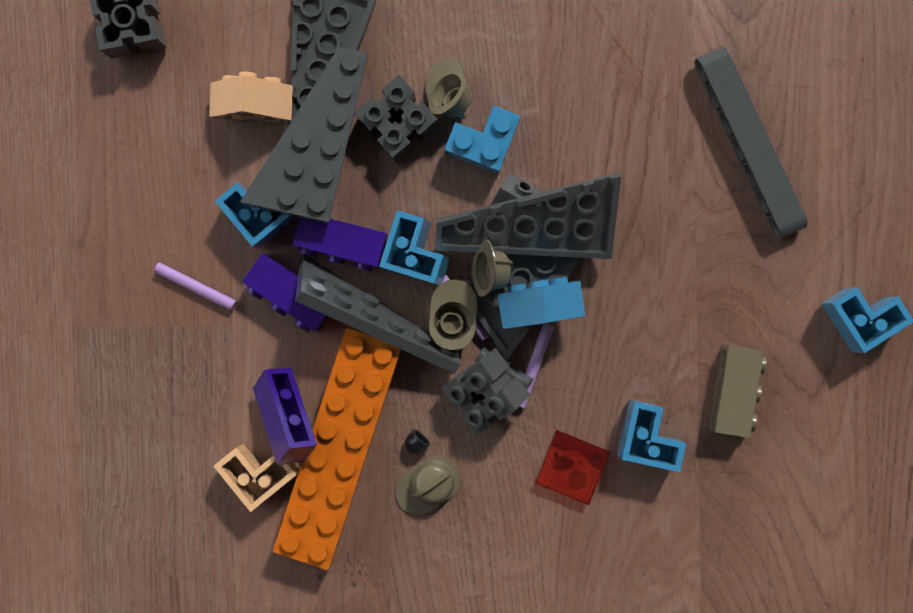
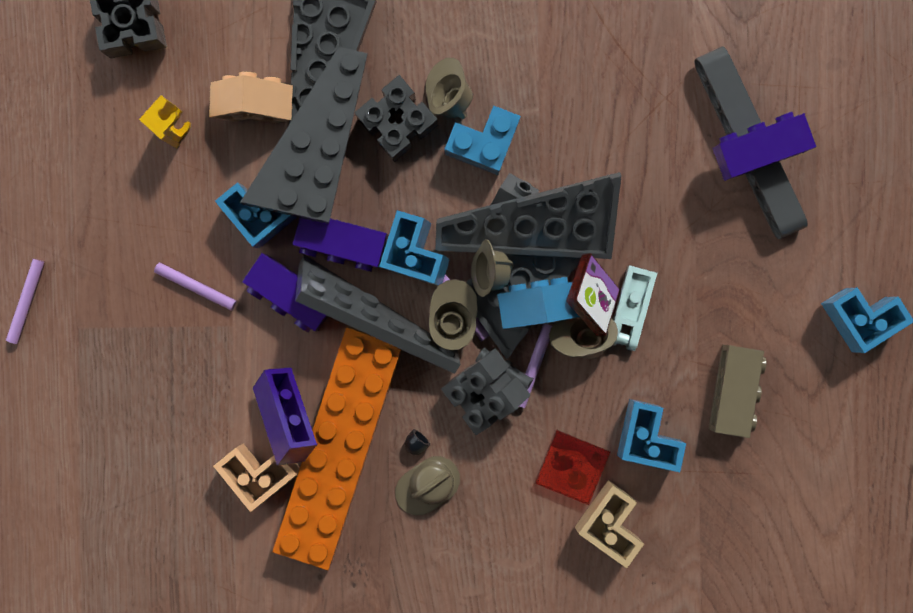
none -> lavender bar [6,259,45,344]
none -> yellow hinge [139,95,191,149]
none -> dark tan piece [549,313,618,359]
none -> tile [566,253,620,337]
none -> tan brick [575,480,644,568]
none -> light aqua plate [613,265,657,351]
none -> dark purple brick [712,112,816,181]

